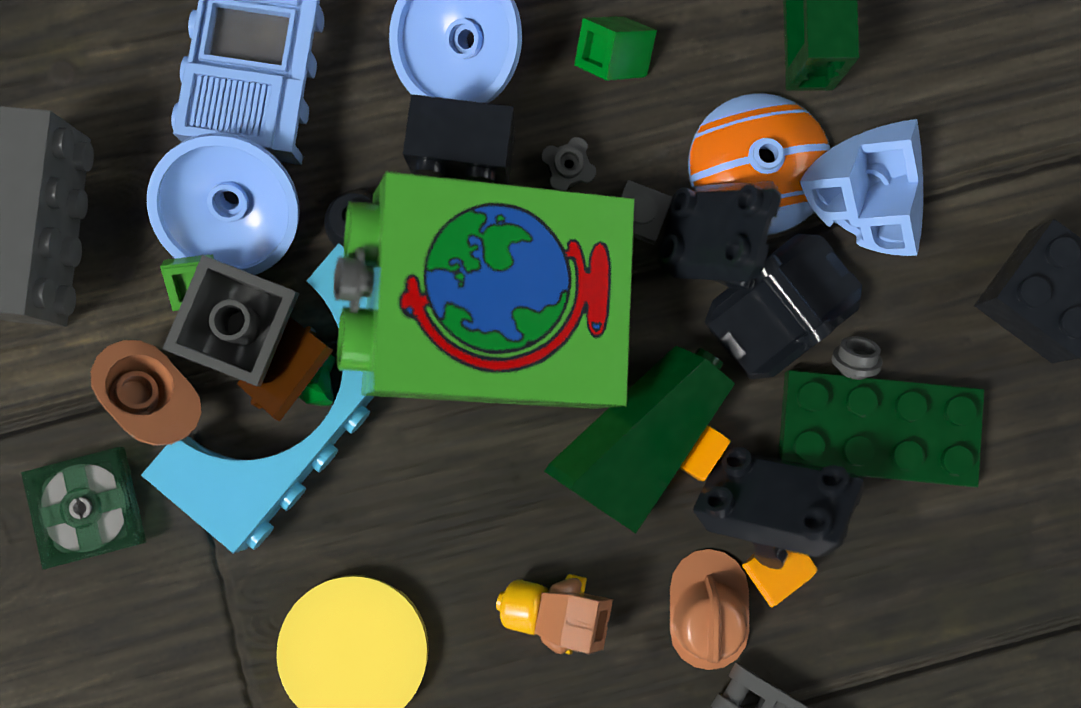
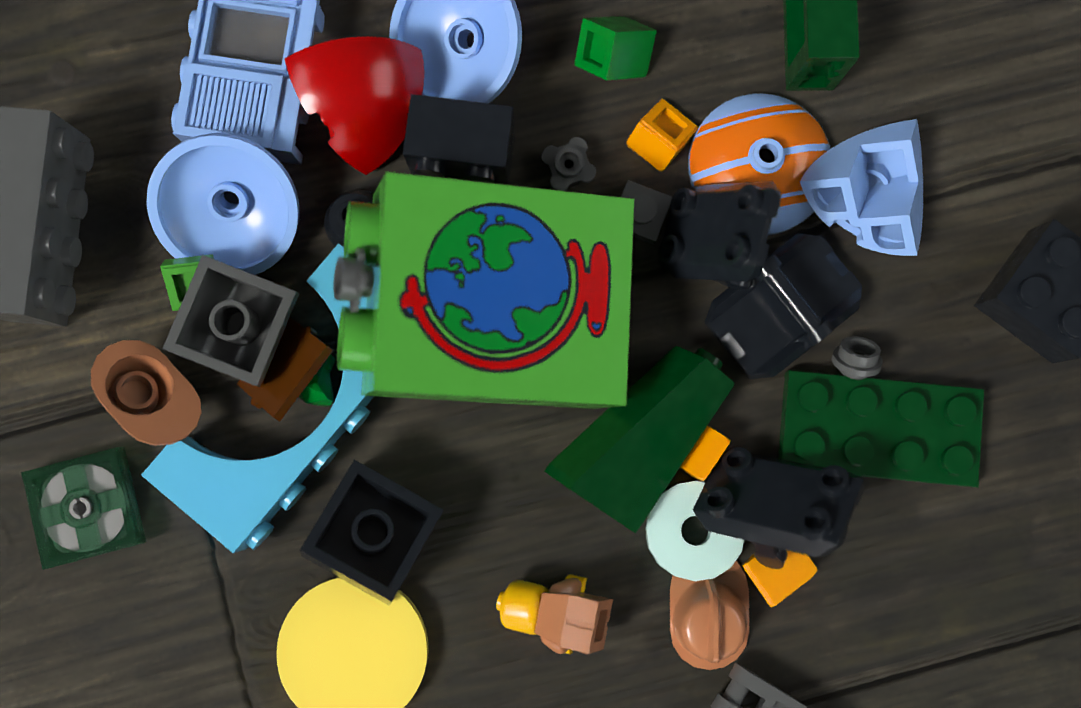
none -> red brick [284,36,424,175]
none -> black brick [300,459,444,605]
none -> light orange slope [627,98,699,171]
none -> light aqua tile [645,481,744,581]

